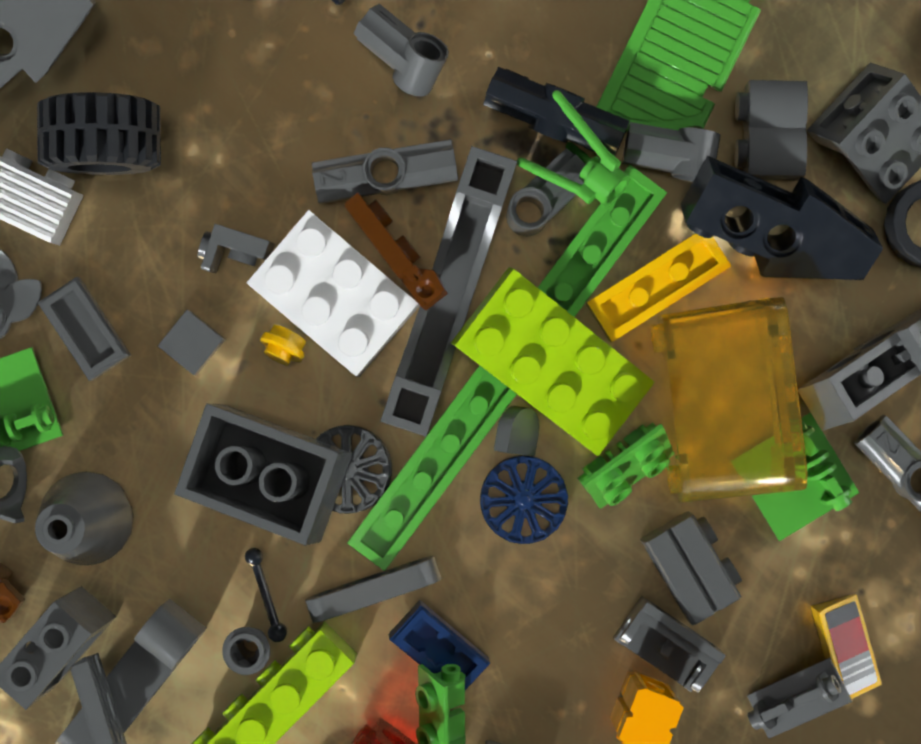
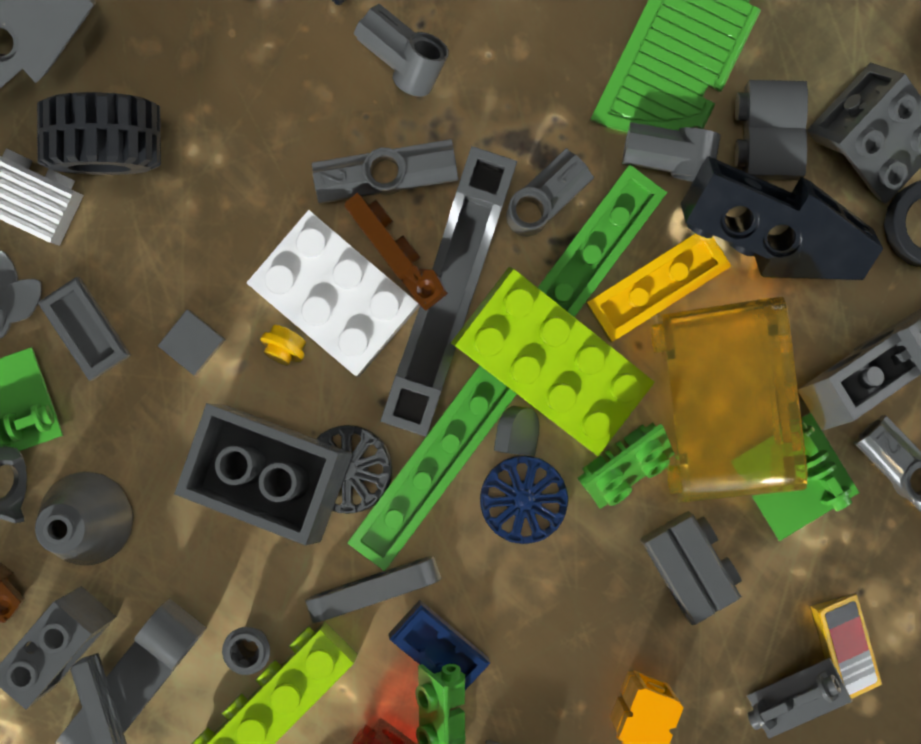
dark grey bracket [197,224,275,274] -> none
black hinge [245,548,287,642] -> none
black piece [483,67,630,156] -> none
bright green plant [517,90,630,207] -> none
dark grey hinge [613,596,726,693] -> none

